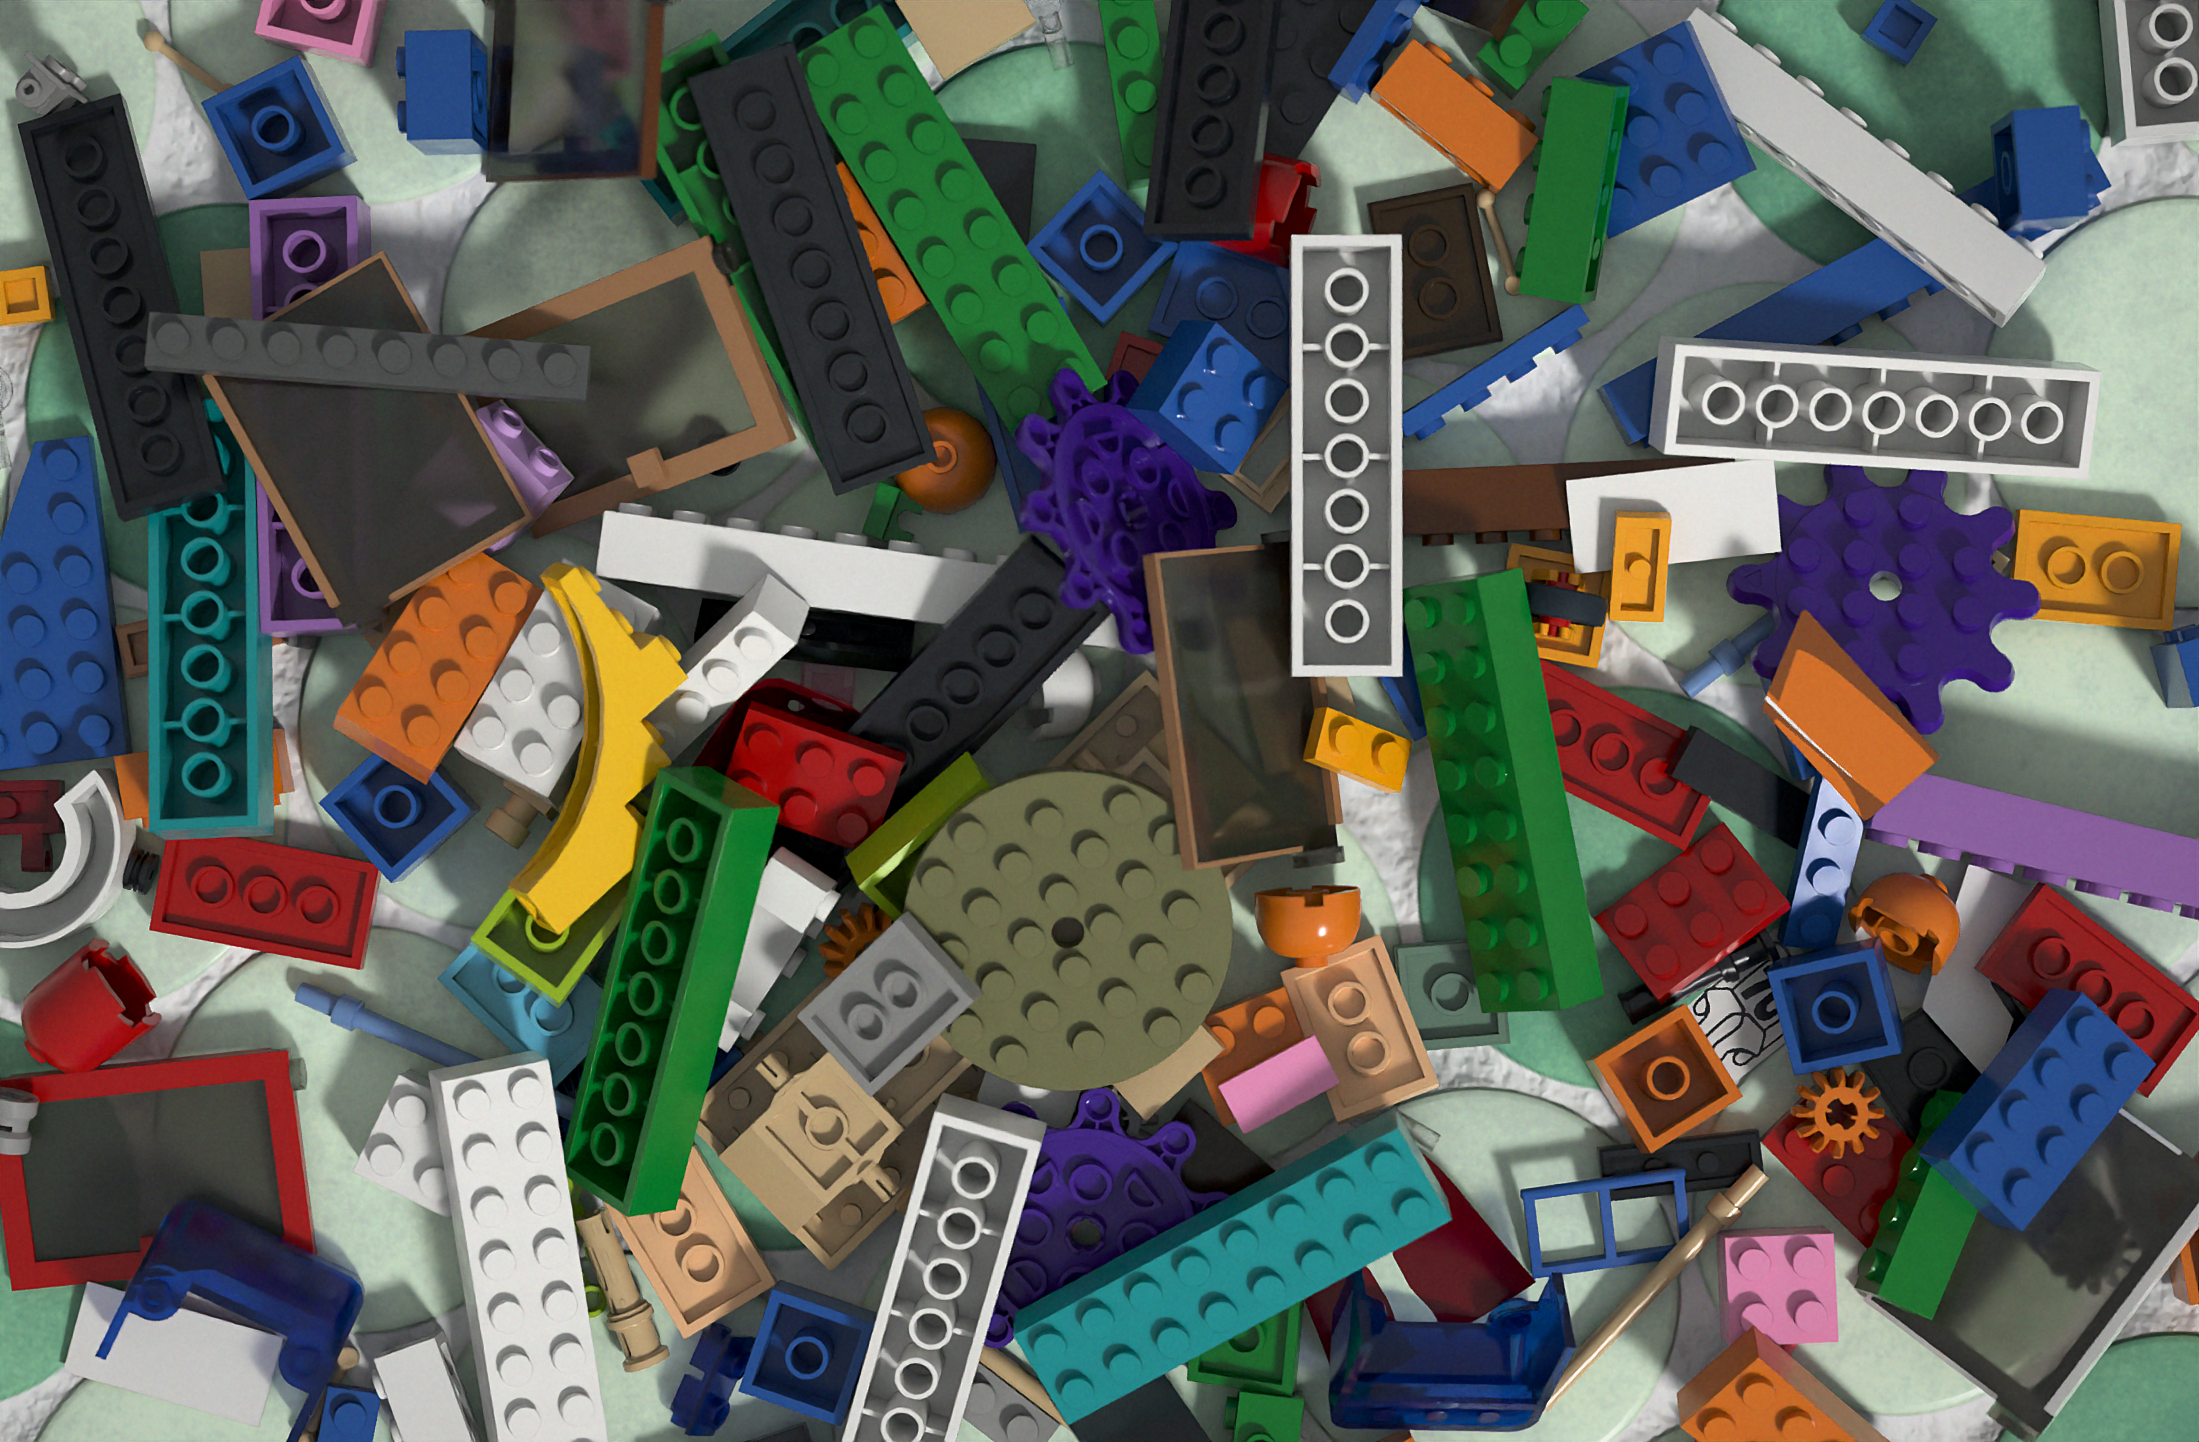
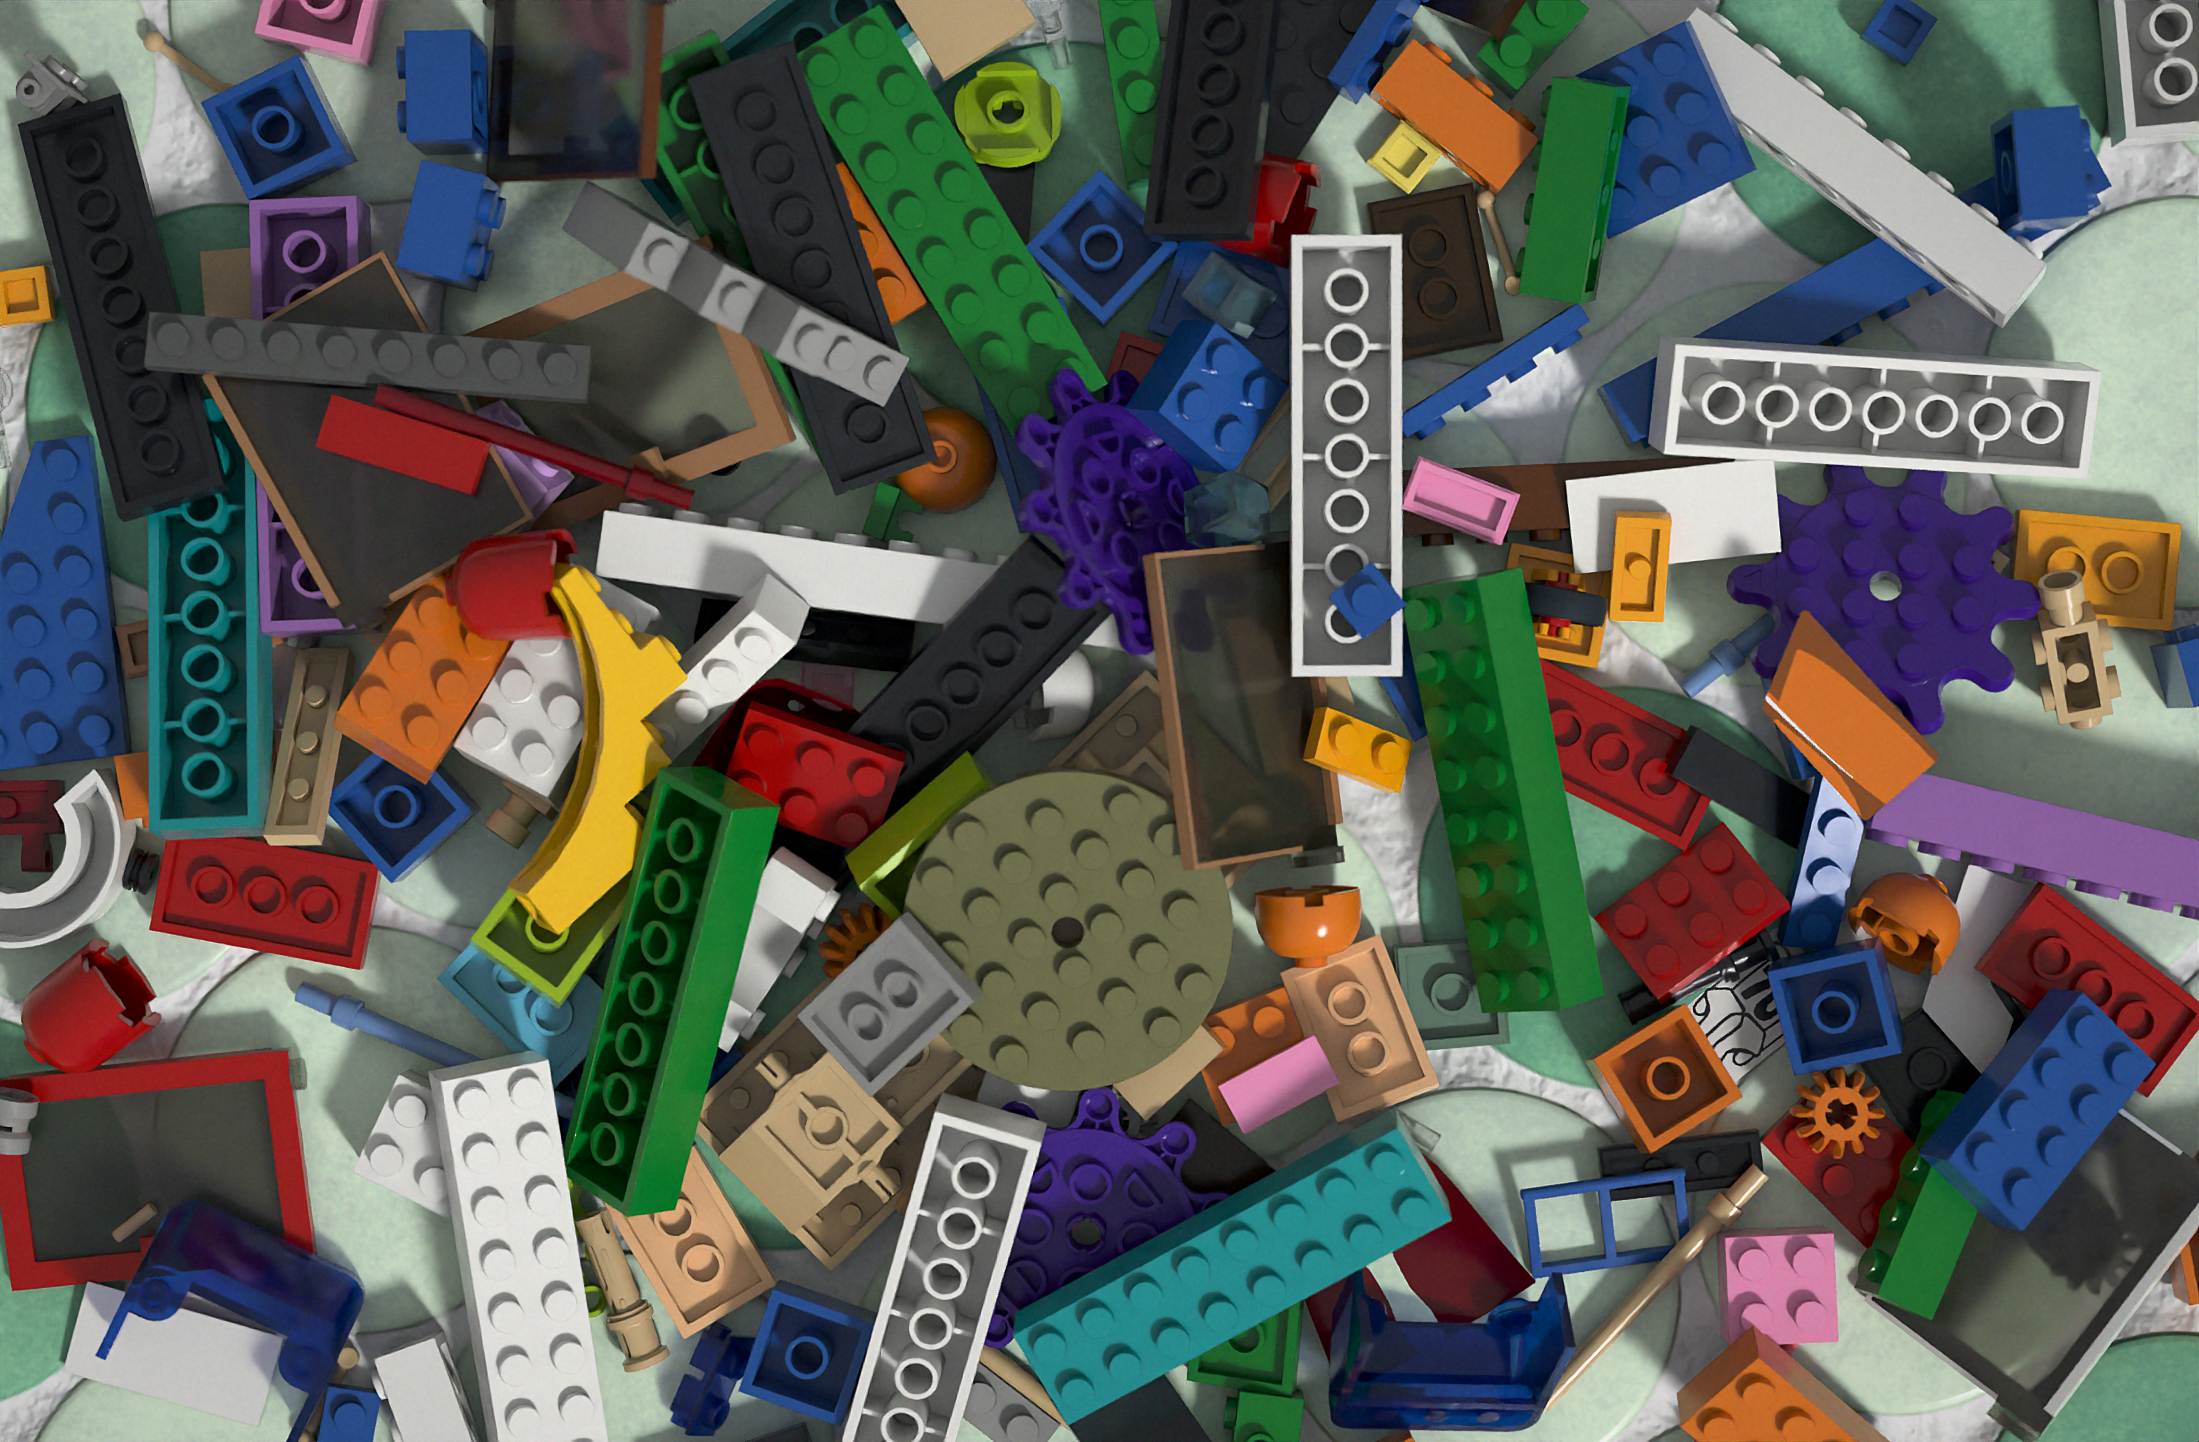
none -> tan piece [112,1203,158,1243]
none -> tan plate [263,647,356,846]
none -> red tile [315,395,491,496]
none -> dark red bar [373,382,695,511]
none -> blue brick [396,160,506,292]
none -> red cylinder [445,528,578,641]
none -> light grey arch [562,180,910,407]
none -> lime plate [954,61,1062,168]
none -> clear light blue brick [1181,251,1278,339]
none -> clear light blue brick [1184,469,1271,549]
none -> blue plate [1328,562,1407,640]
none -> light yellow tile [1366,119,1443,195]
none -> bright pink tile [1402,456,1520,546]
none -> tan brick [2030,570,2121,729]

